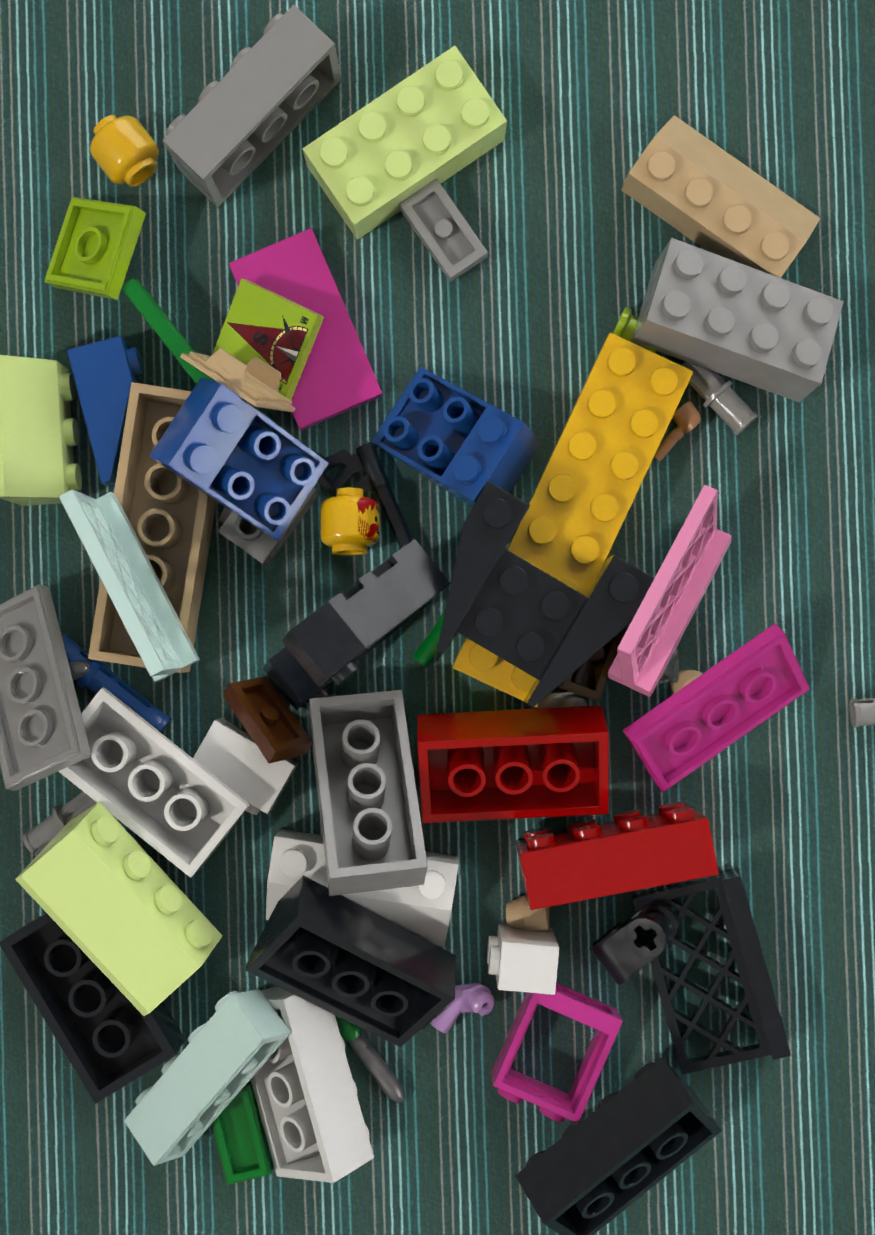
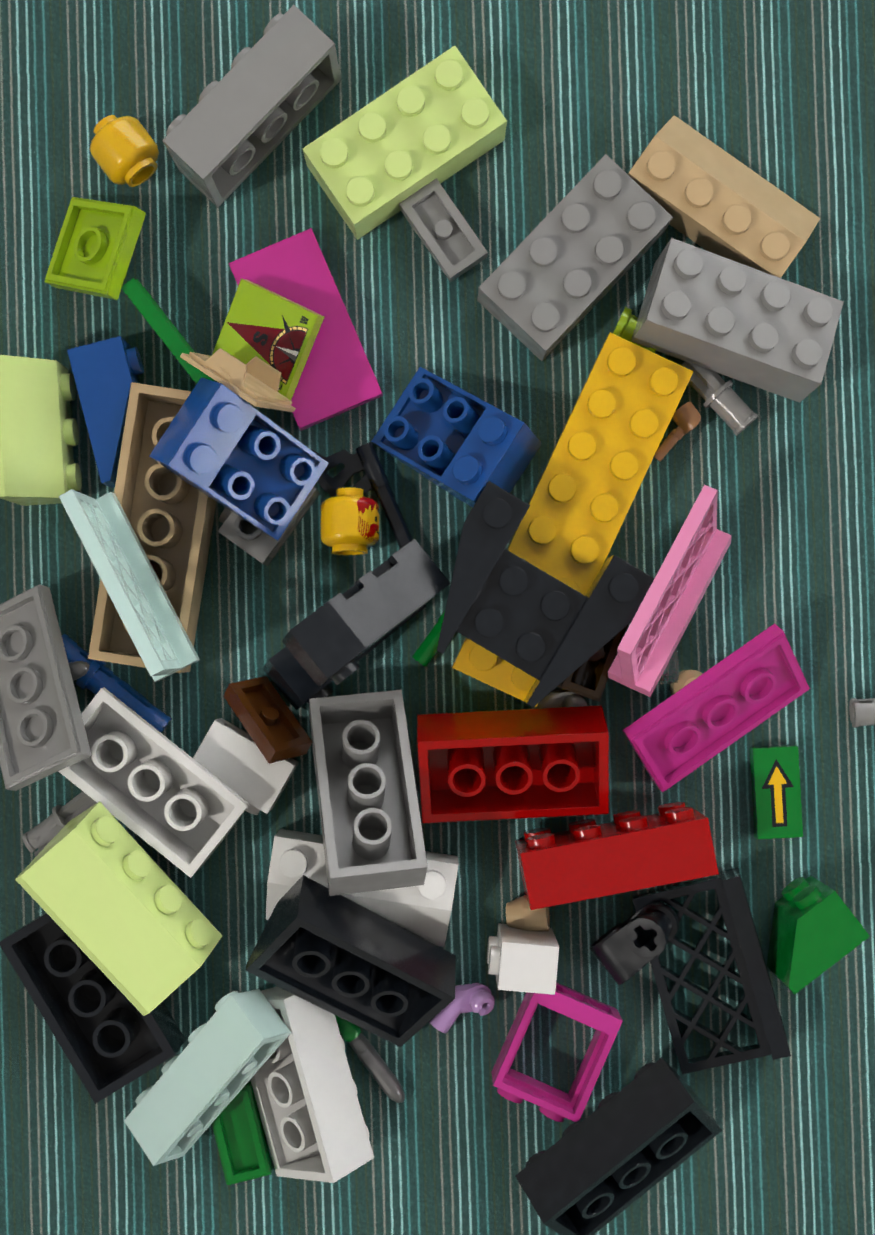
none -> light grey brick [477,154,673,361]
none -> green tile [750,745,803,839]
none -> green slope [767,875,870,995]

